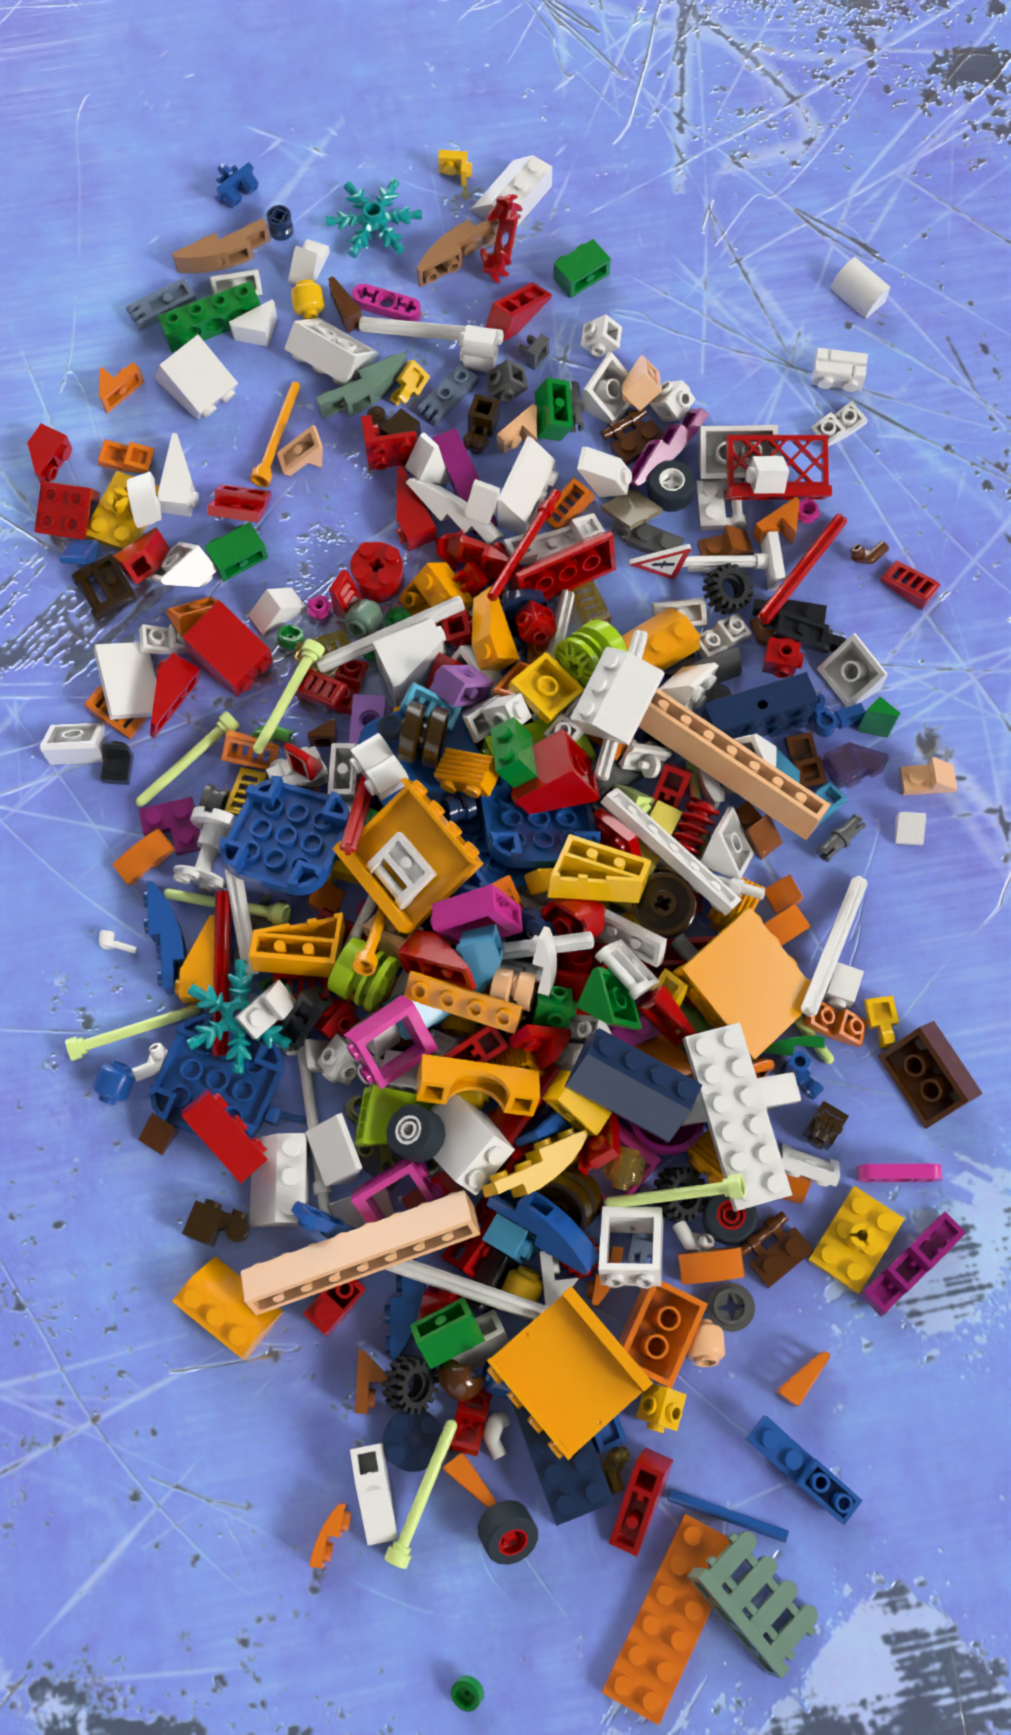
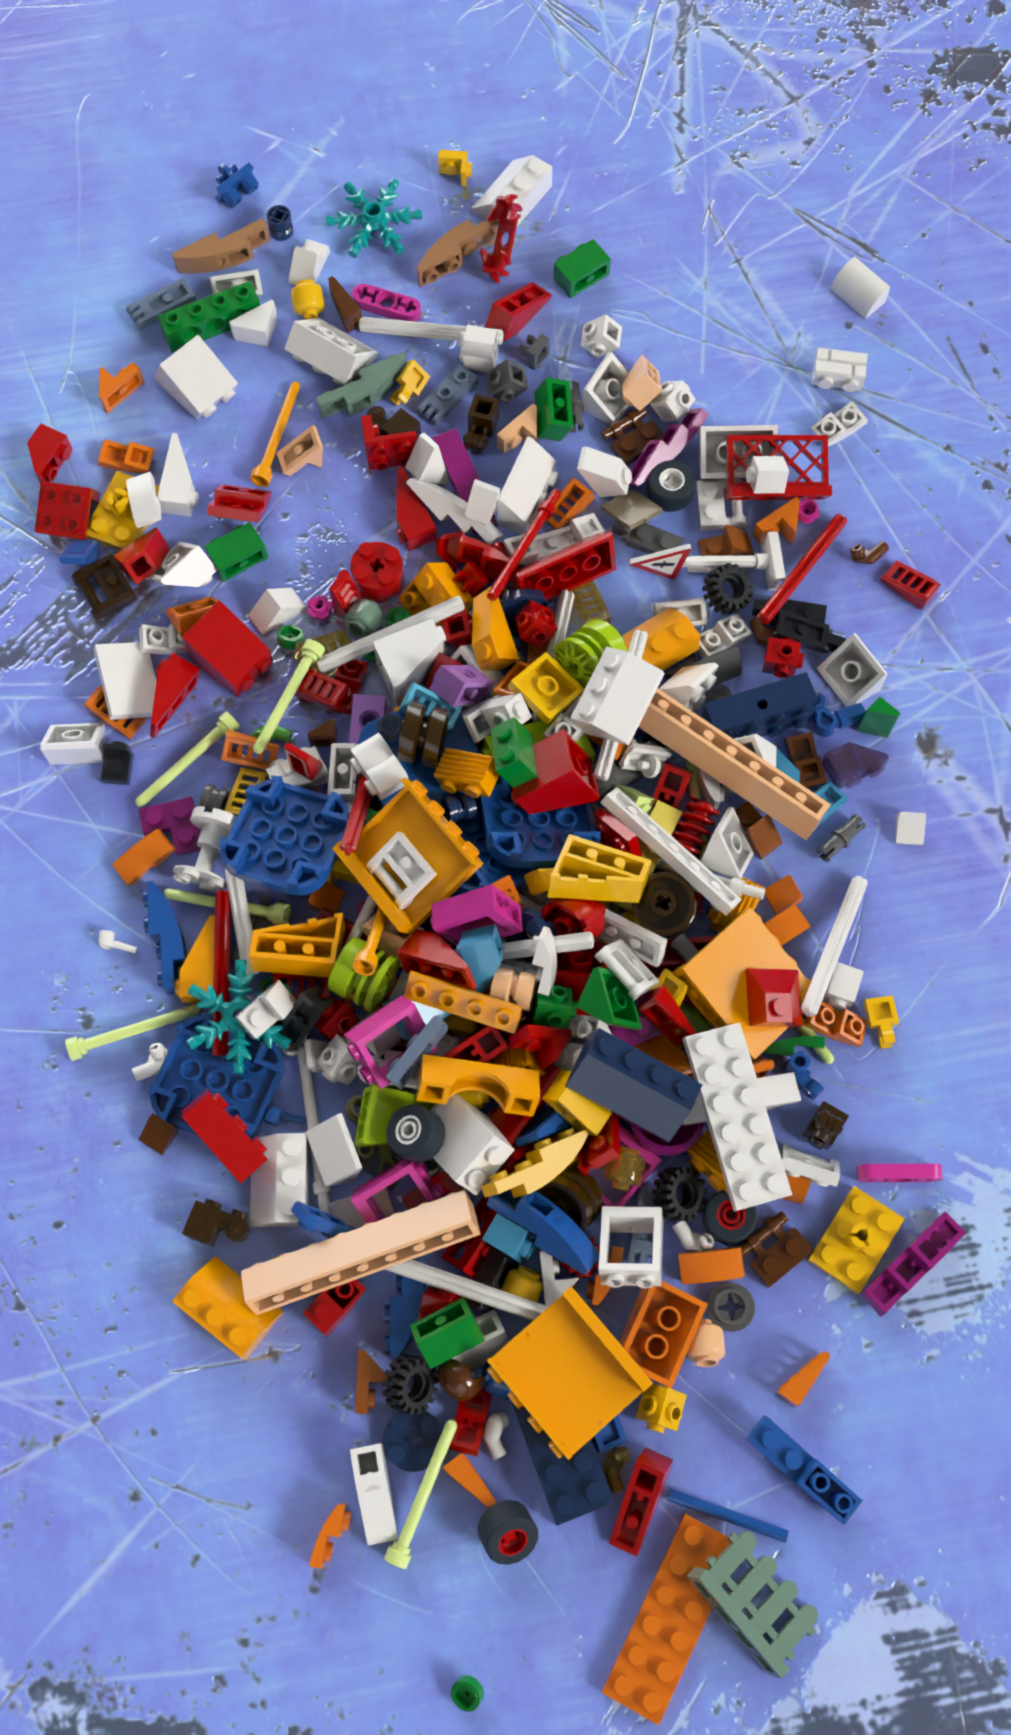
blue head [93,1060,135,1105] -> none
yellowish green piece [604,1173,746,1207] -> none
reddish brown slope [878,1021,983,1129] -> none
light nougat slope [899,757,957,796] -> none
none -> sand blue hinge [386,1015,448,1090]
none -> red slope [746,968,803,1027]

